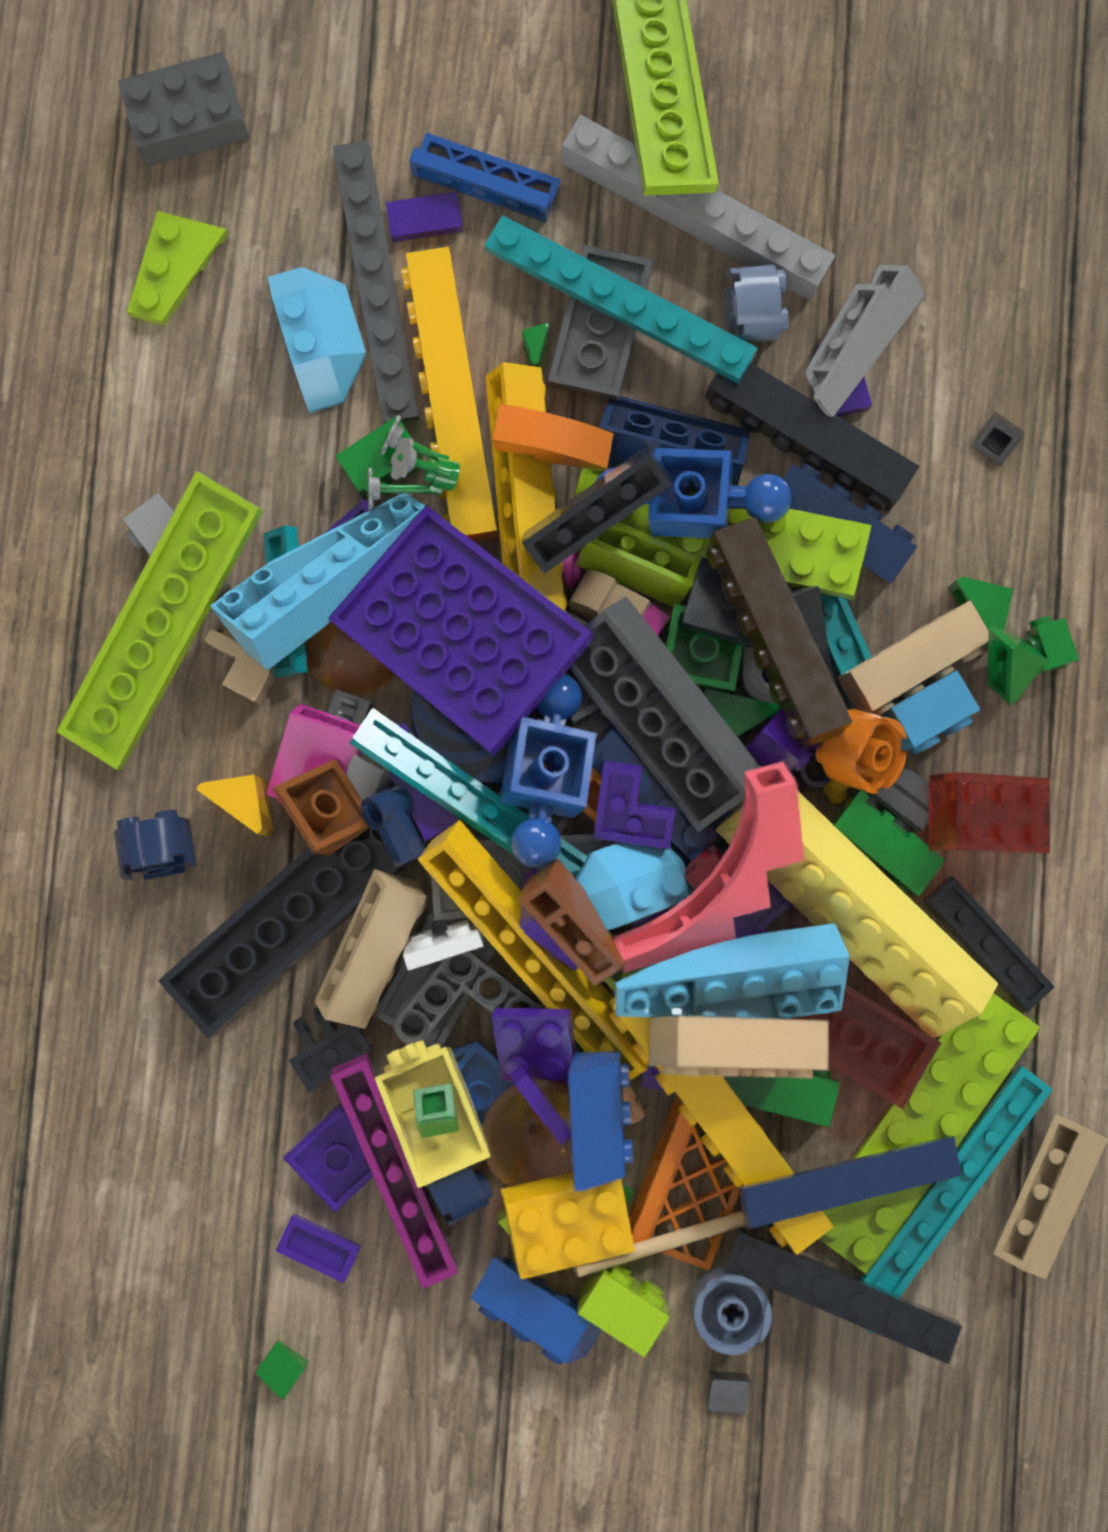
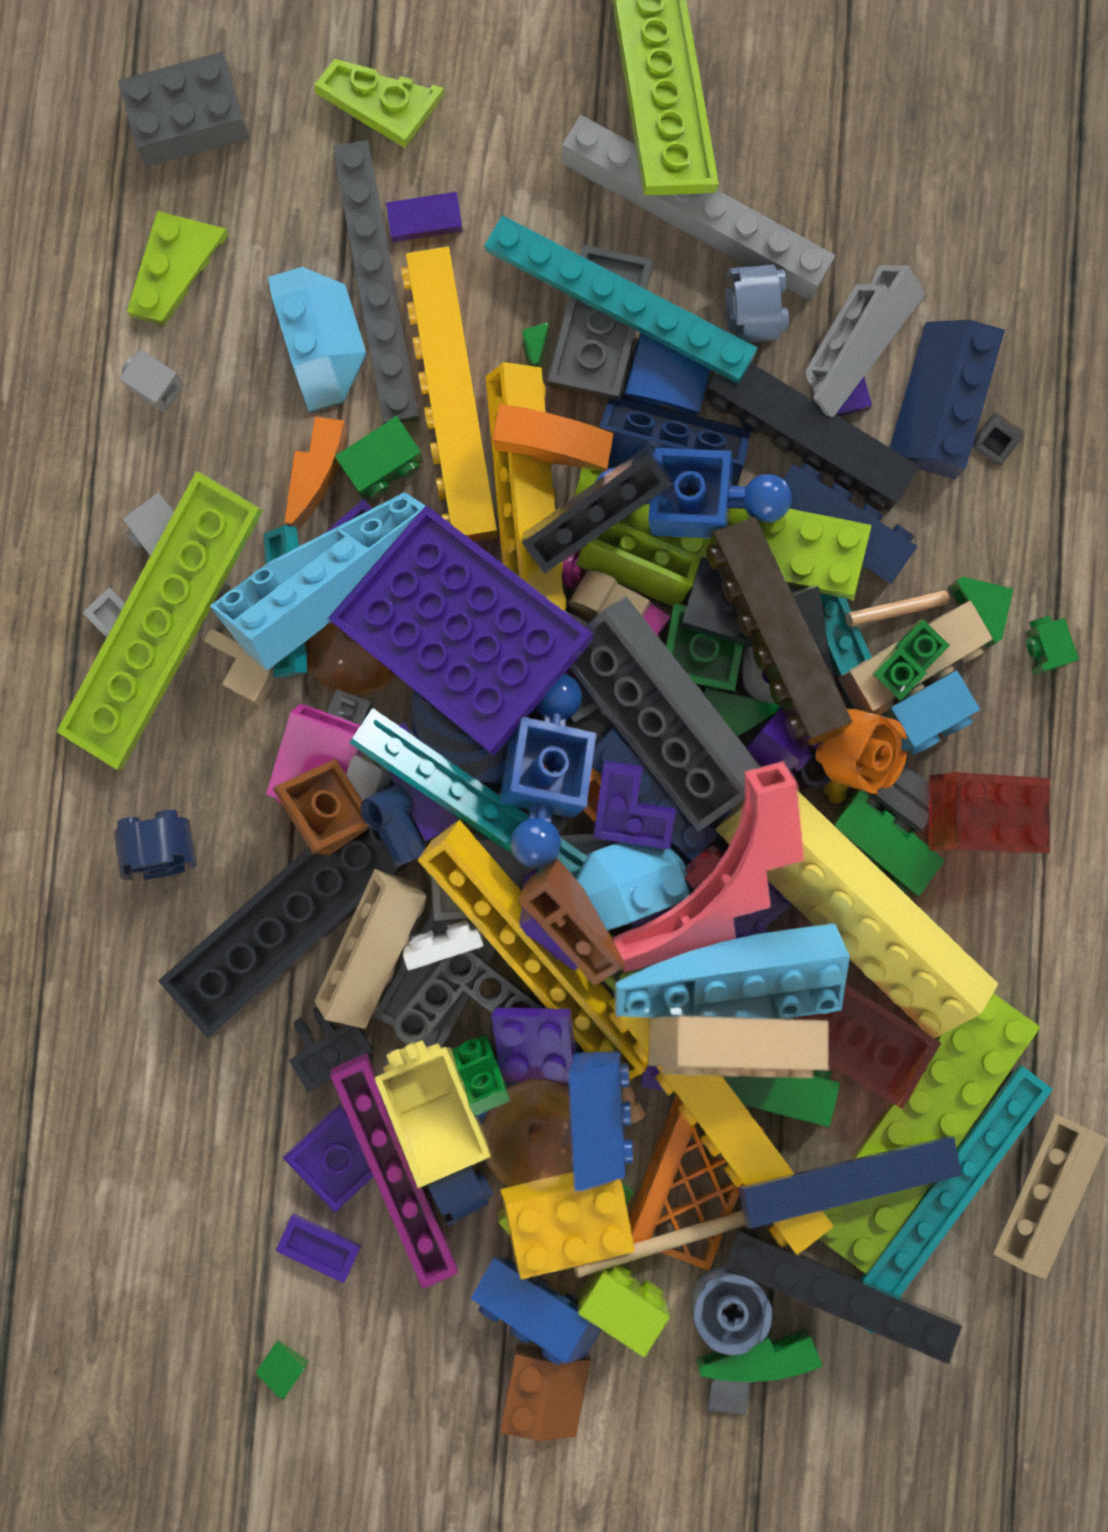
yellow slope [196,774,275,837] -> none
plant [365,415,460,510] -> none
blue fence [409,132,561,223] -> none
green slope [413,1083,460,1138] -> none
dark purple tile [510,1065,572,1144] -> none
black tile [923,876,1055,1012] -> none
green slope [987,626,1048,705] -> none
none -> light grey plate [83,587,125,638]
none -> light grey brick [120,349,184,413]
none -> orange slope [284,417,348,532]
none -> lime wing [314,59,444,148]
none -> green slope [452,1034,511,1116]
none -> dark orange slope [500,1343,591,1441]
none -> blue slope [623,333,710,415]
none -> green slope [695,1328,823,1382]
none -> light nougat bar [845,590,950,627]
none -> green slope [872,619,950,701]
none -> dark blue slope [889,319,1005,480]

